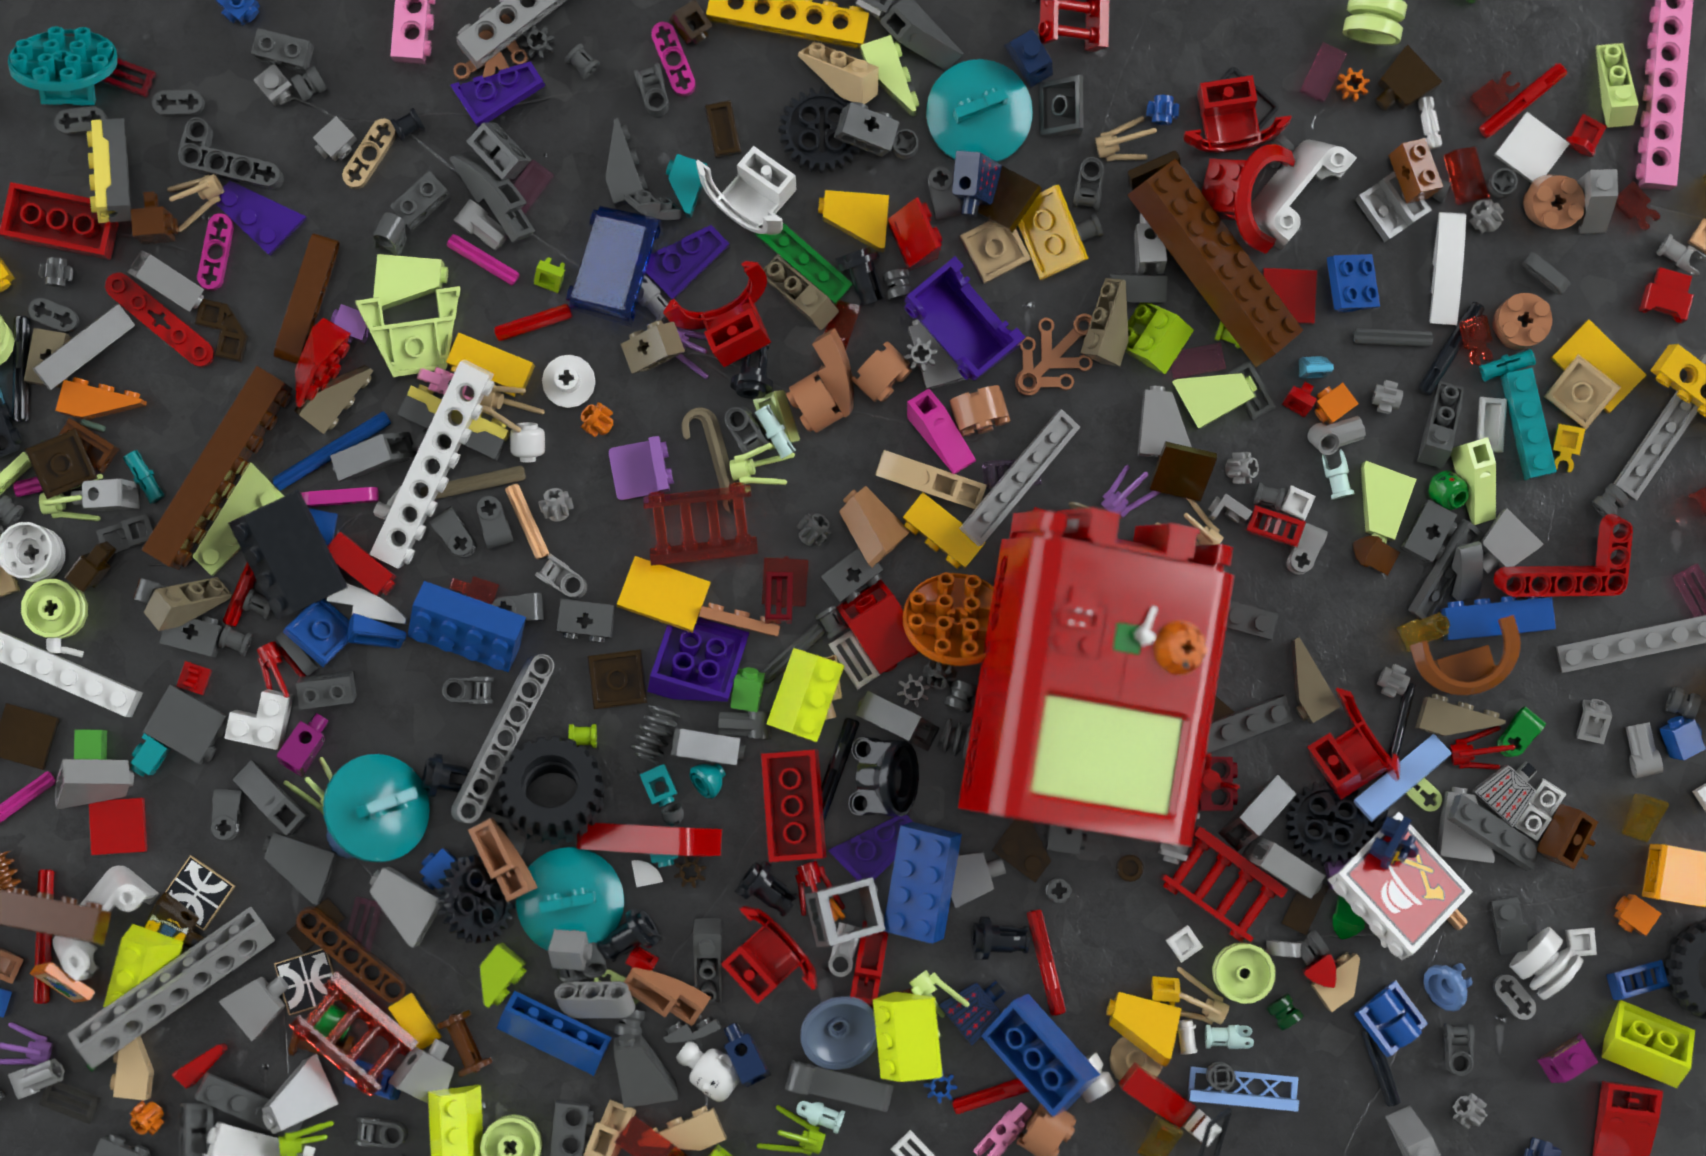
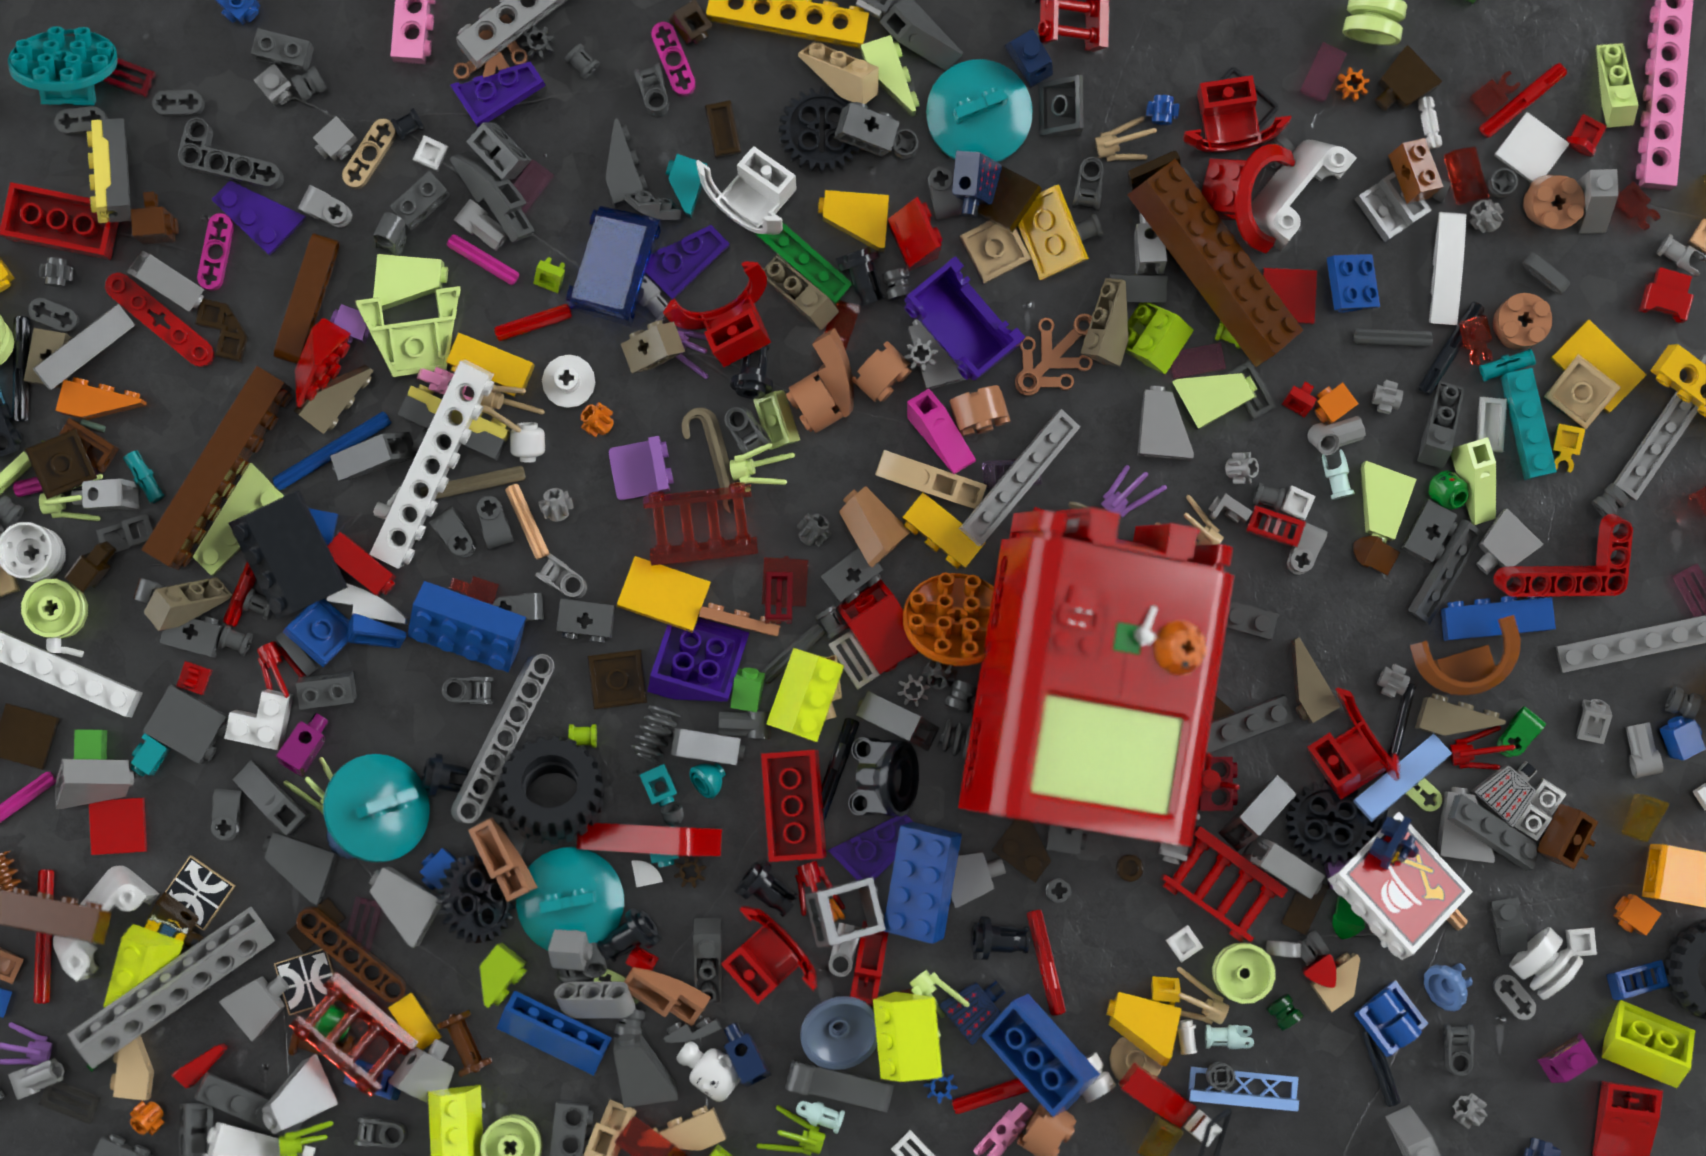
orange tile [30,962,95,1003] -> none
tan plant [167,174,224,232] -> none
dark pink beam [301,487,379,507] -> none
light aqua pin [755,404,796,459] -> none
dark brown tile [1149,441,1217,502] -> none
medium azure slope [1299,356,1334,379] -> none
clear yellow piece [1397,612,1450,652] -> none
dark grey slope [1451,541,1483,601] -> none
none -> light grey piece [298,185,352,228]
none -> white tile [413,135,449,172]

